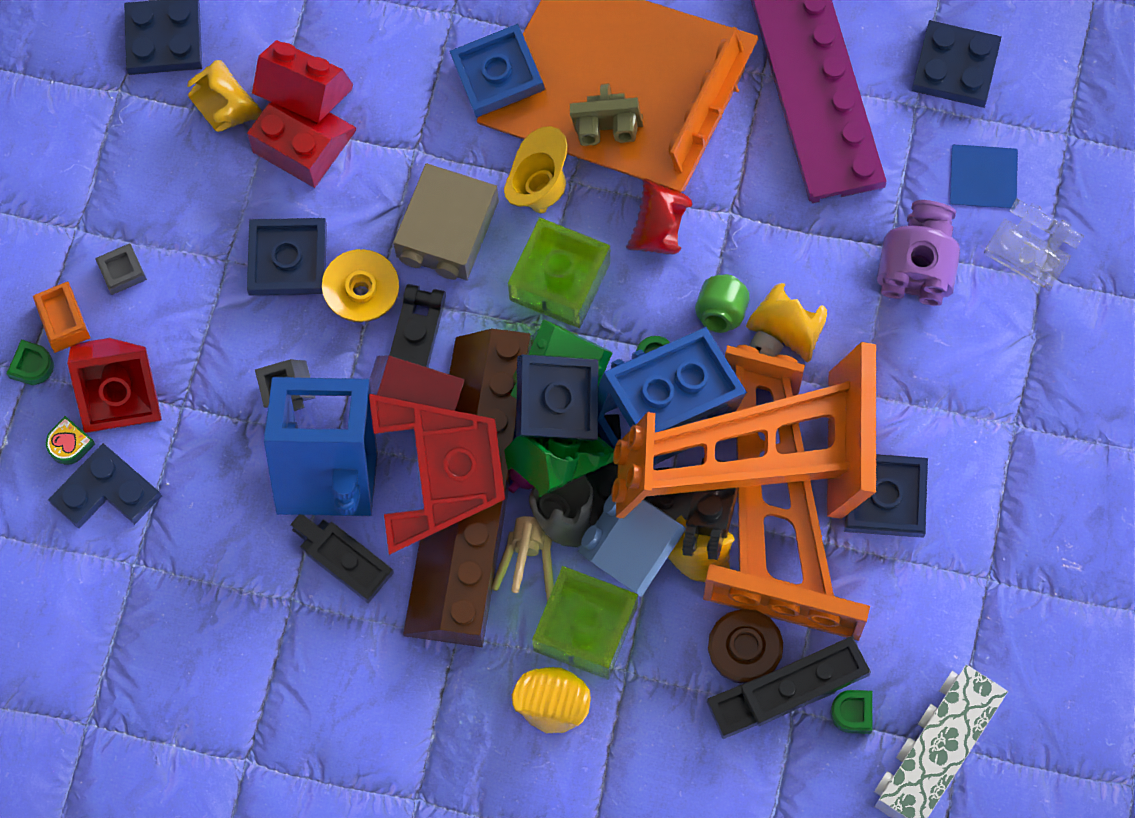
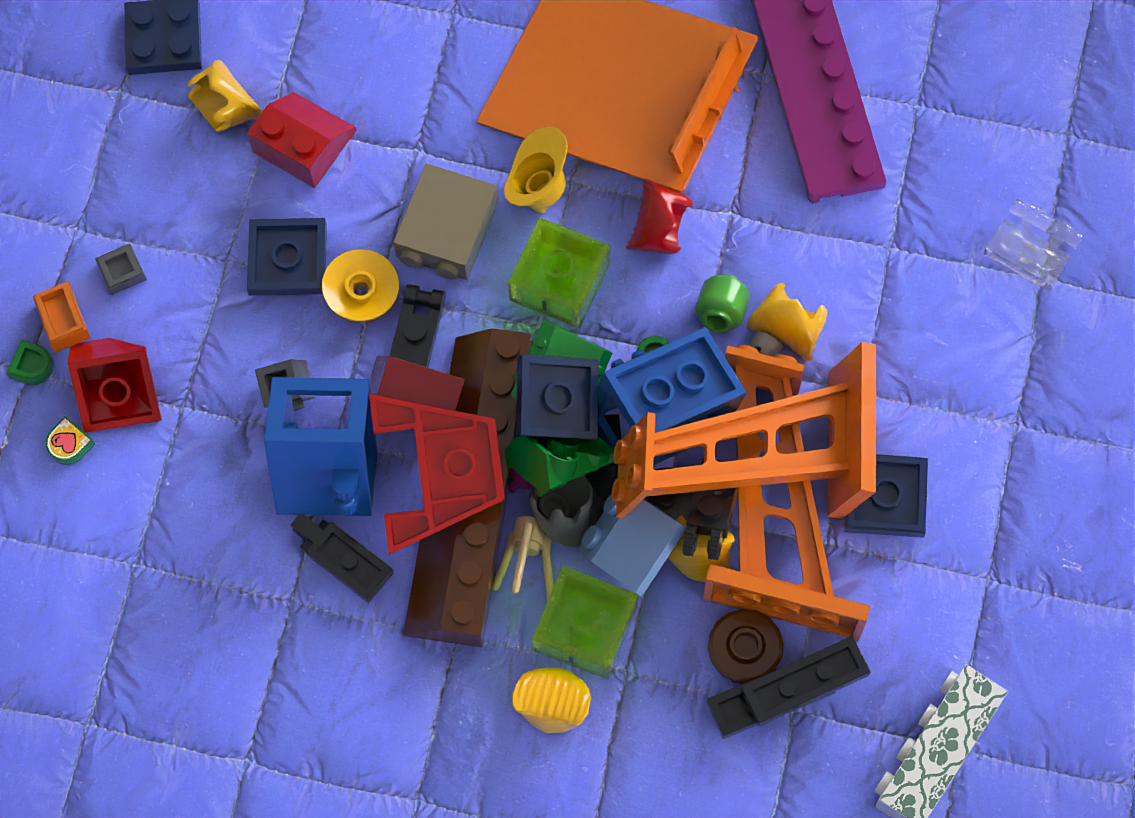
dark blue plate [48,443,162,528] -> none
red slope [252,40,353,123] -> none
blue plate [449,24,545,118] -> none
olive hips [570,84,643,146] -> none
green tile [830,690,872,734] -> none
medium lavender piece [877,200,960,306] -> none
dark blue plate [912,20,1002,108] -> none
blue sticker [950,144,1018,209] -> none

